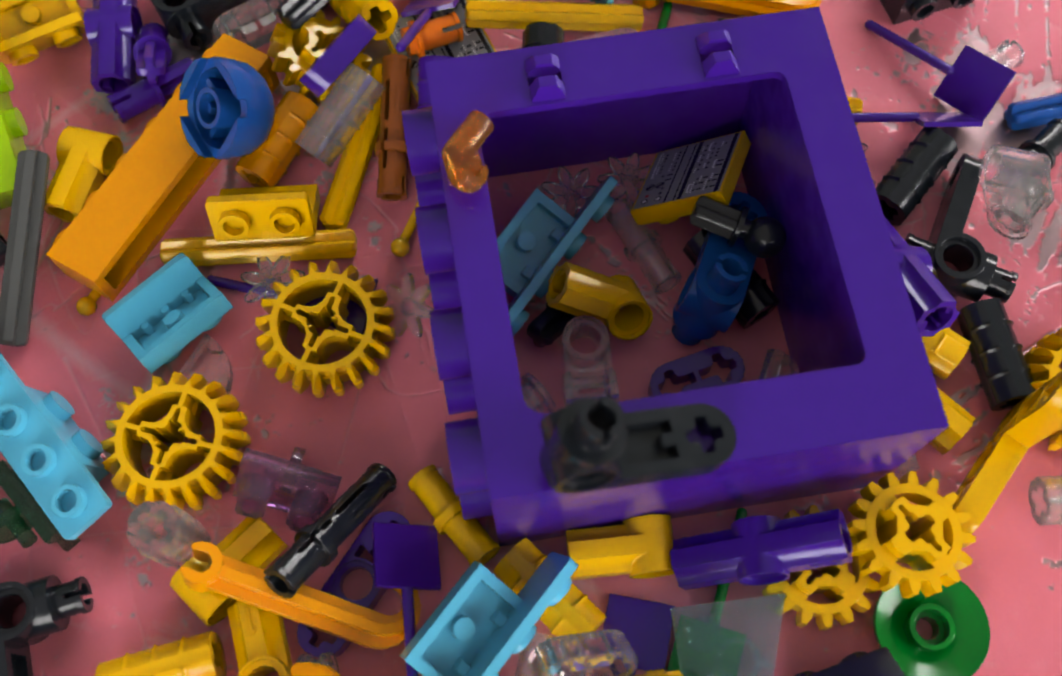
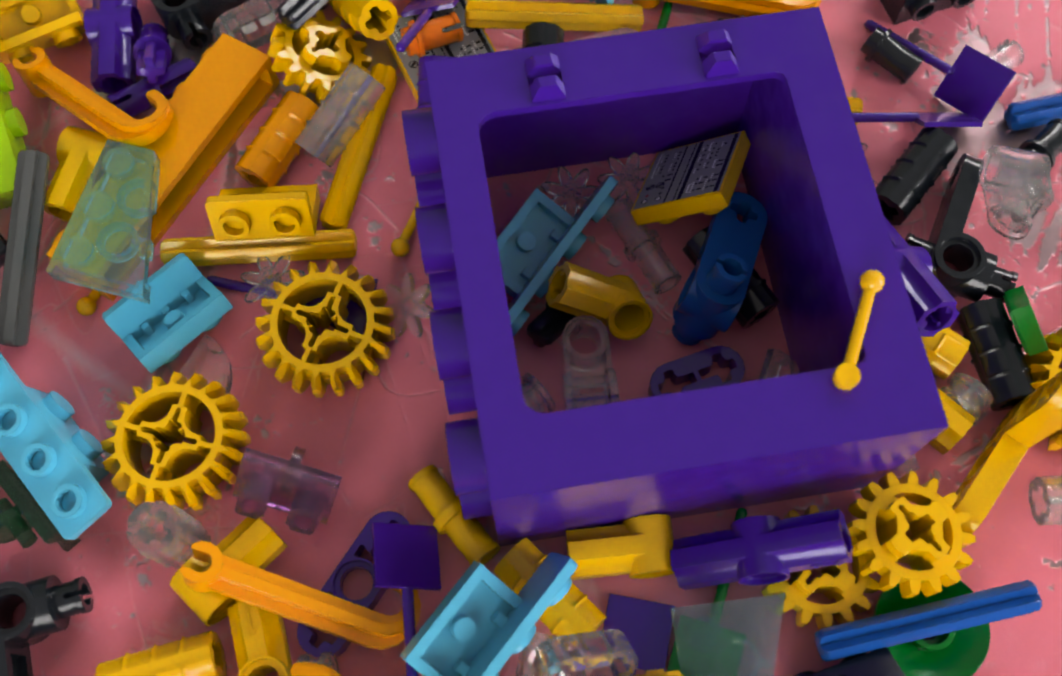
blue cylinder [179,56,275,159] -> none
black pin [264,463,397,599] -> none
dark purple beam [299,14,377,98] -> none
dark orange pin [374,54,412,201] -> none
clear orange arm [441,110,494,193] -> none
black piece [540,395,737,494] -> none
black axle [690,196,786,259] -> none
none -> light orange piece [12,47,173,146]
none -> clear light blue wing [46,139,160,304]
none -> blue axle [814,580,1042,662]
none -> yellow hinge [832,269,885,391]
none -> black pin [860,27,924,84]
none -> clear bush [940,373,993,424]
none -> green tile [1004,285,1049,356]

